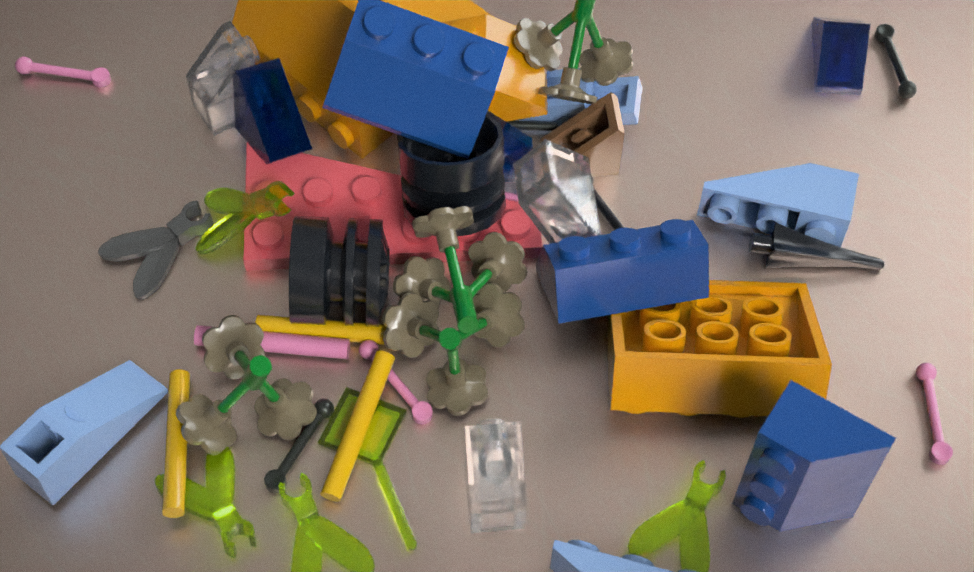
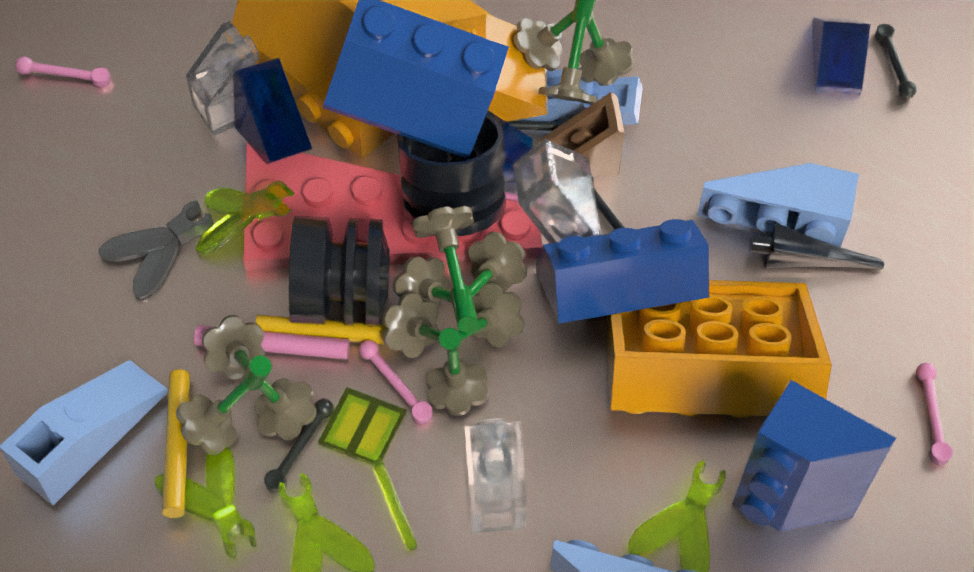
yellow bar [320,350,395,502] -> none

